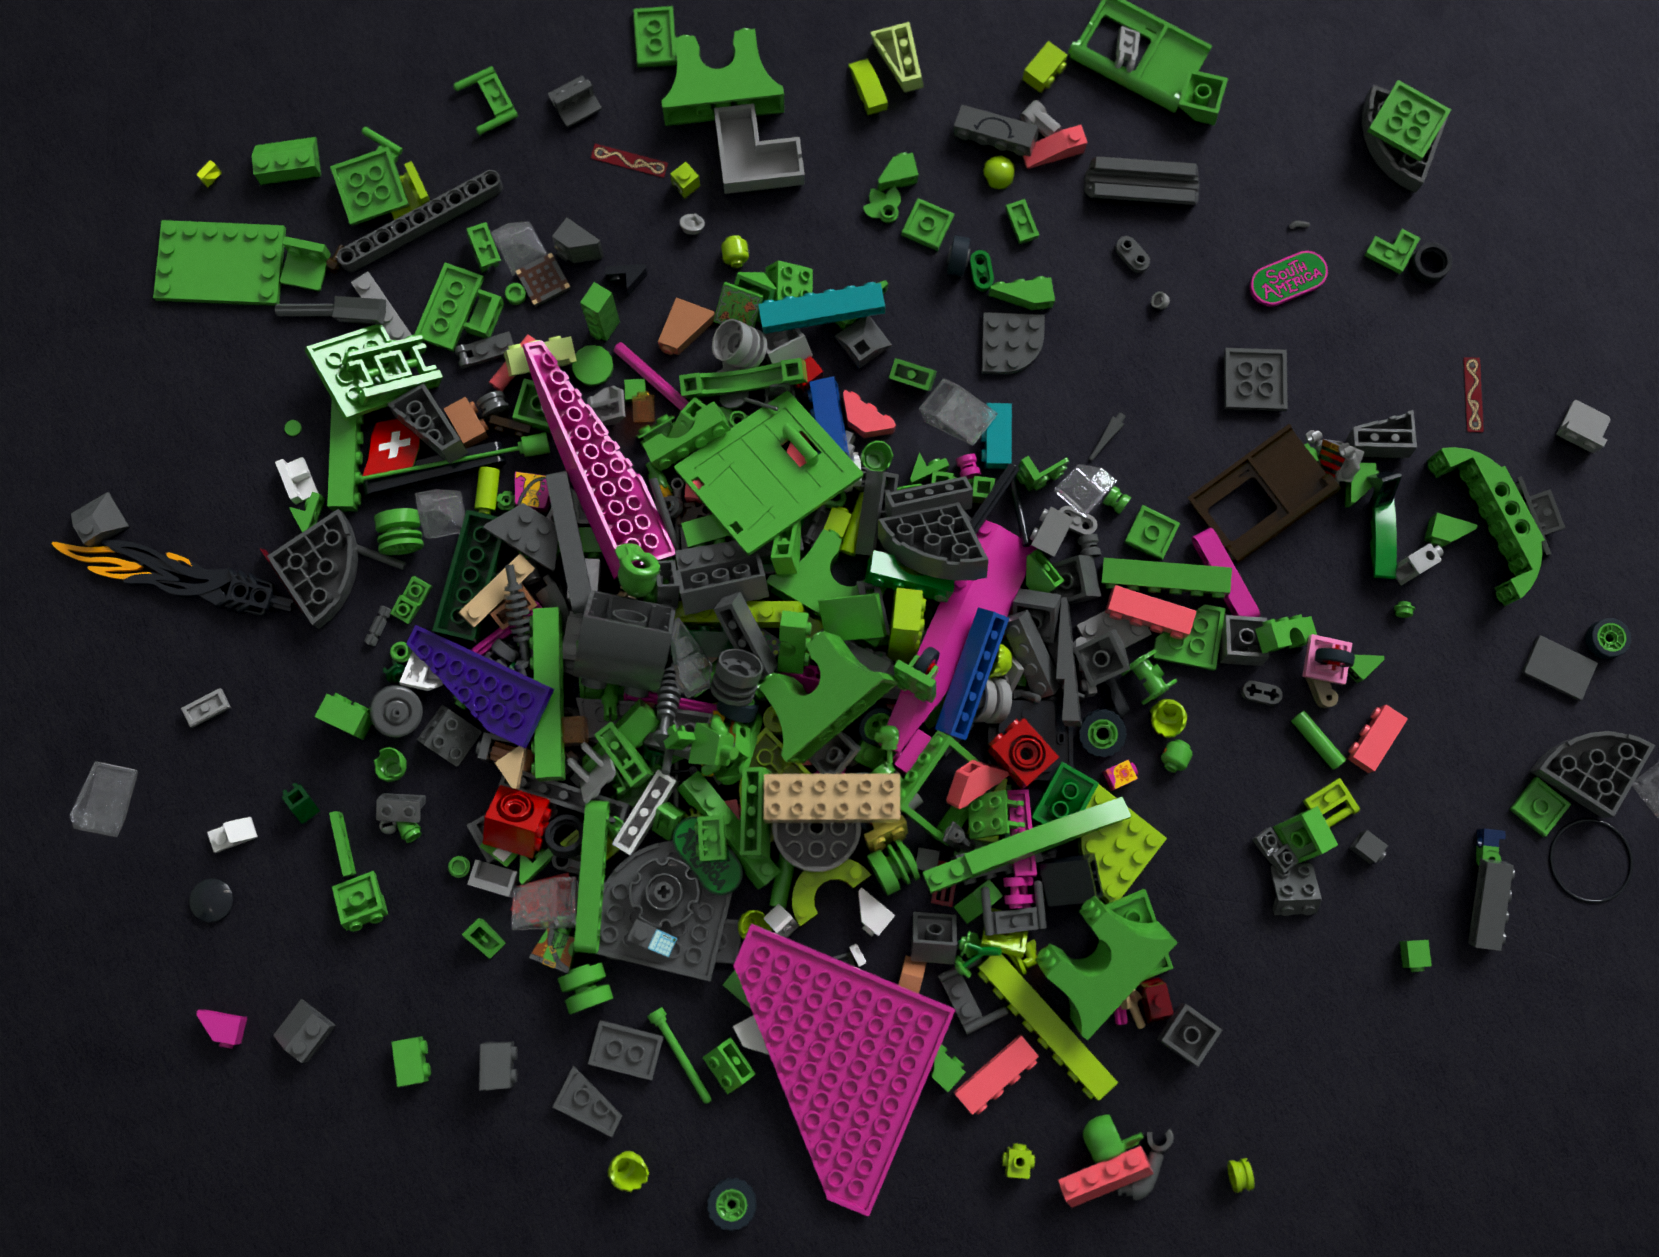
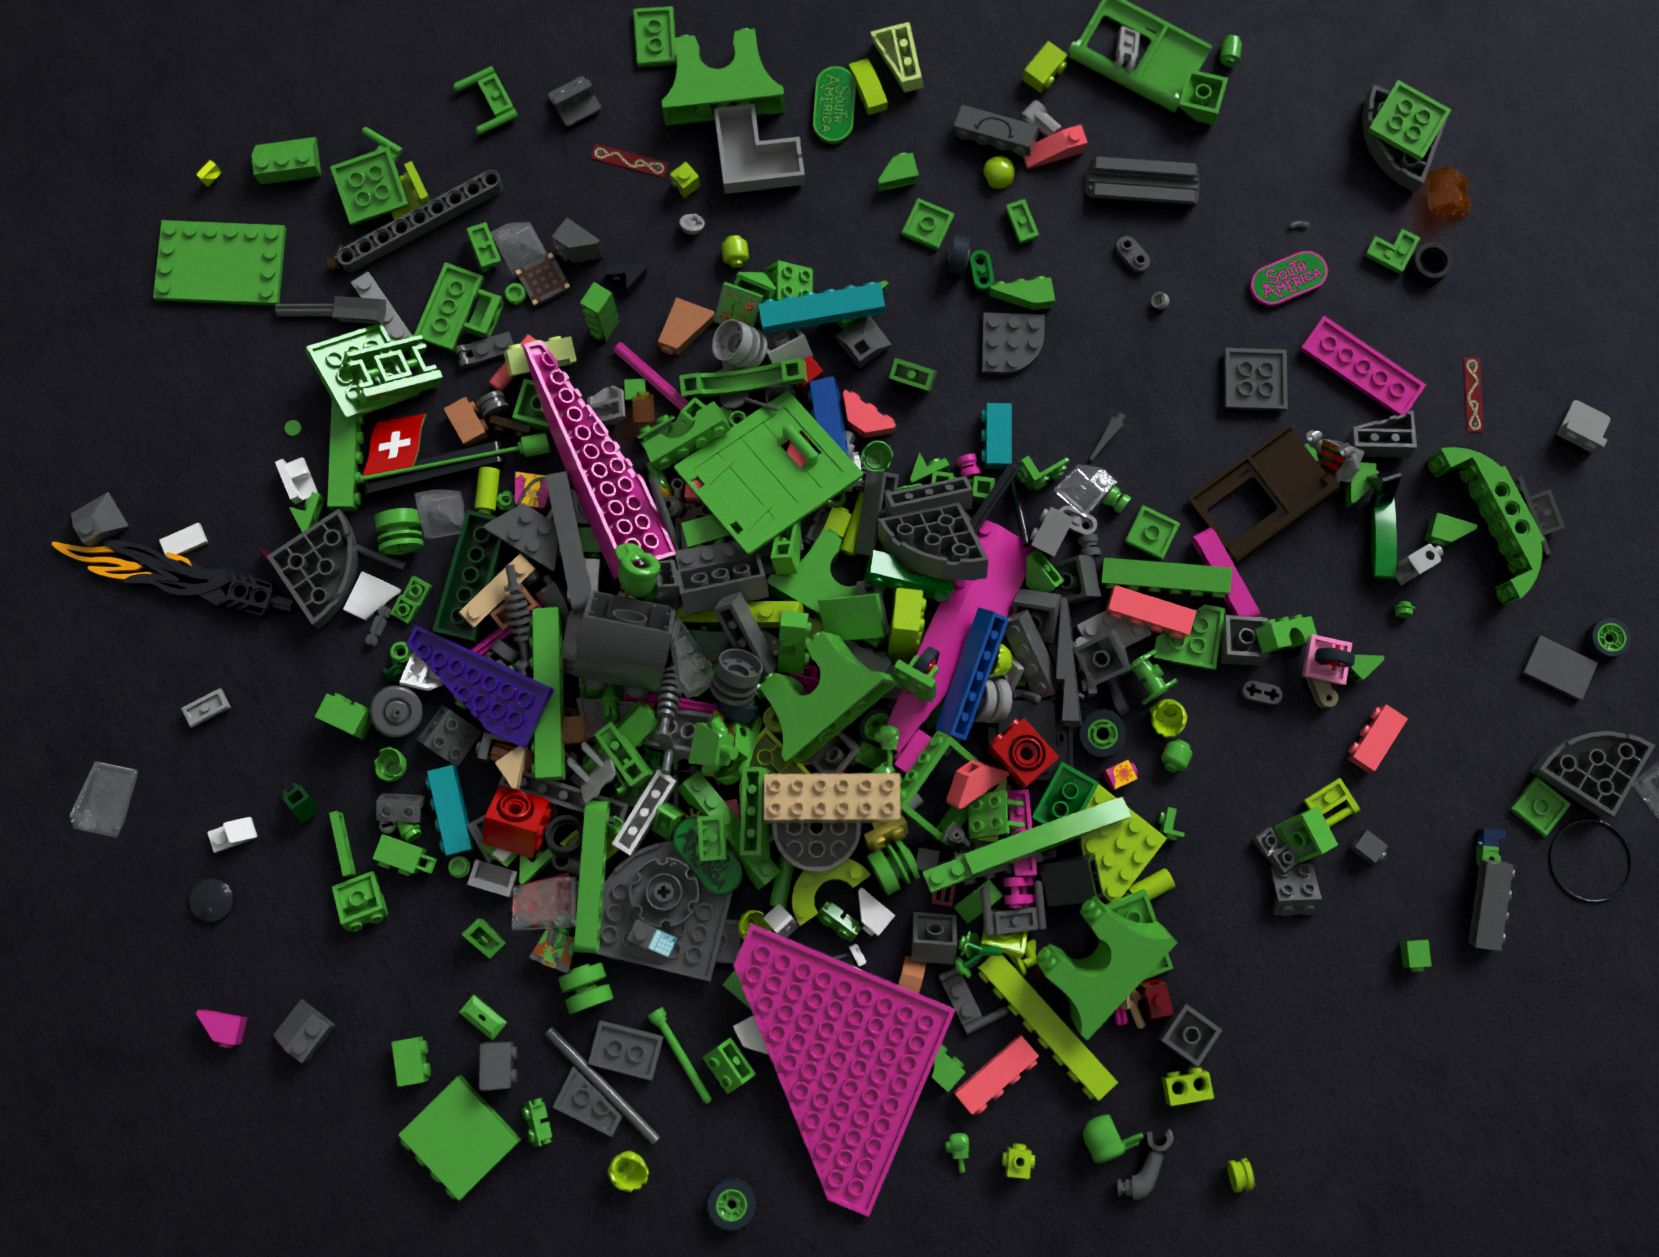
bright green bracket [280,236,331,291] -> none
dark grey wedge [387,383,468,464] -> none
bright green tile [572,345,614,386] -> none
bright green tile [664,724,696,750] -> none
bright green plate [863,187,901,223] -> none
clear slope [919,378,998,445] -> none
coral brick [1058,1146,1154,1208] -> none
bright green piece [1291,710,1346,770] -> none
none -> white tile [159,523,208,559]
none -> white slope [343,572,402,620]
none -> bright green brick [373,834,437,876]
none -> bright green panel [398,1075,521,1200]
none -> teal brick [425,765,475,856]
none -> bright green piece [459,995,508,1040]
none -> bright green hinge [522,1098,552,1146]
none -> dark grey piece [544,1027,660,1145]
none -> tile [813,66,856,144]
none -> bright green hinge [816,902,862,942]
none -> bright green piece [945,1133,969,1172]
none -> lime brick [1125,868,1175,900]
none -> bright green bracket [1158,807,1185,841]
none -> lime brick [1162,1067,1214,1106]
none -> bright green brick [1220,35,1242,67]
none -> dark pink plate [1300,316,1426,416]
none -> clear orange slope [1426,165,1471,216]

